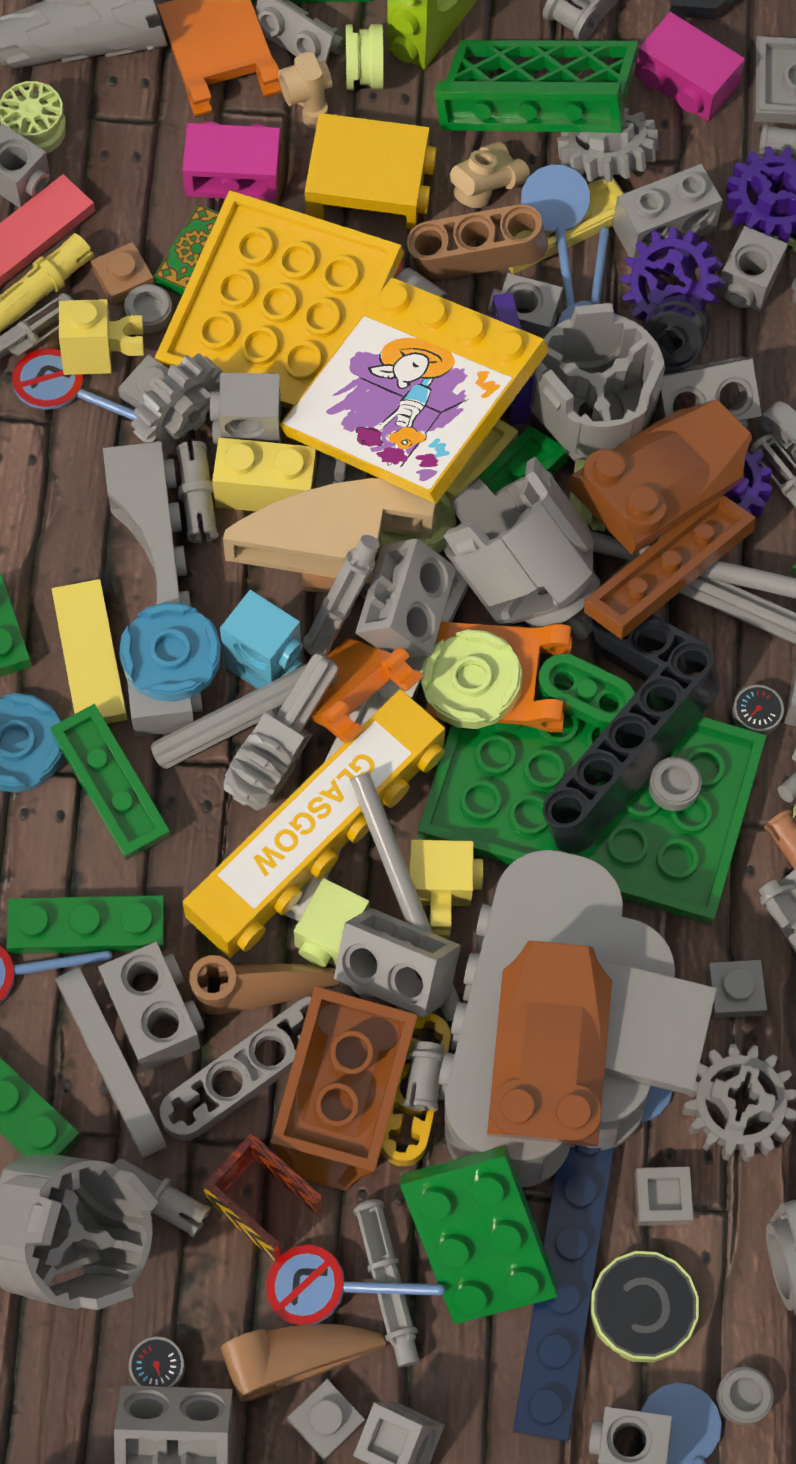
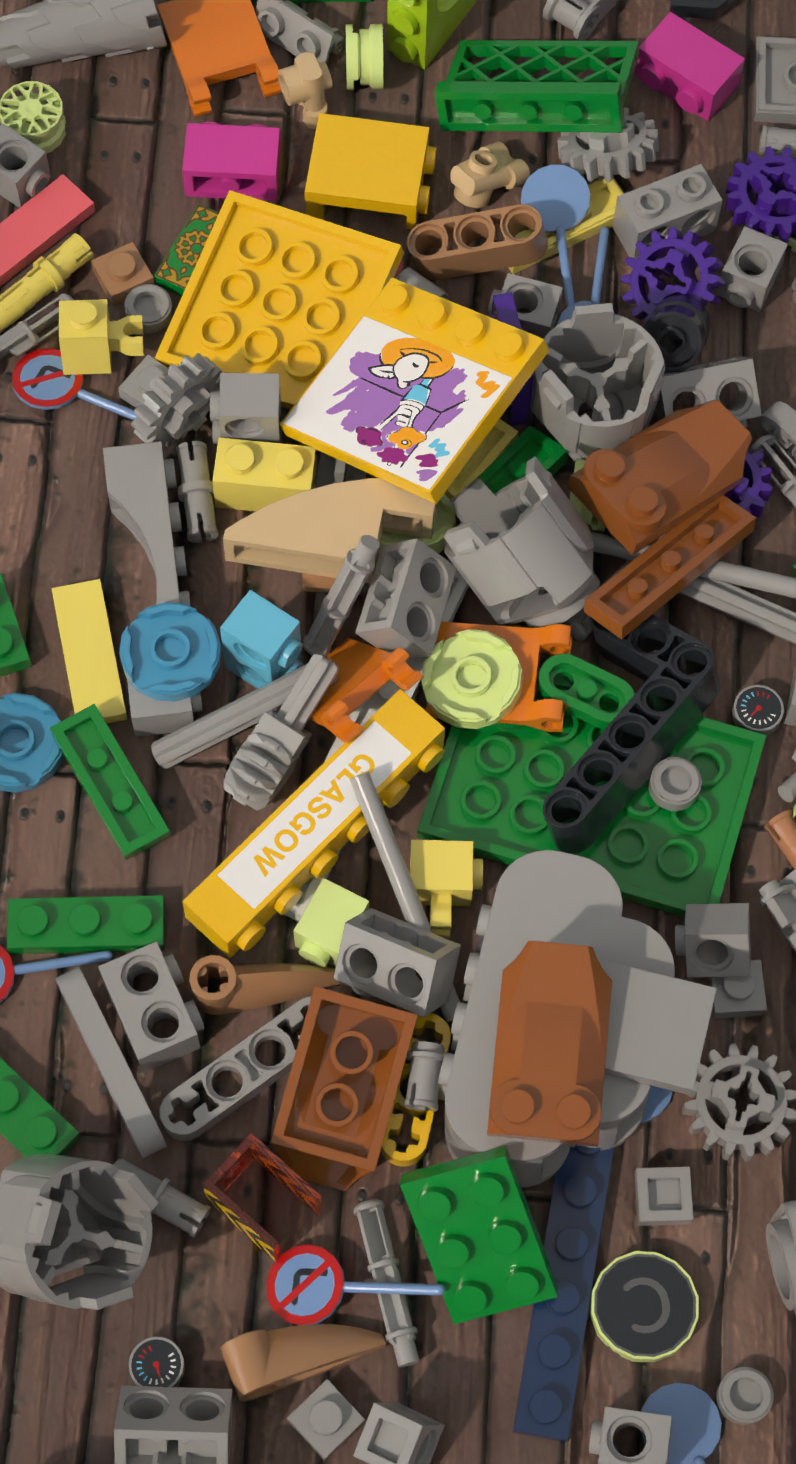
none -> light grey brick [675,903,751,977]

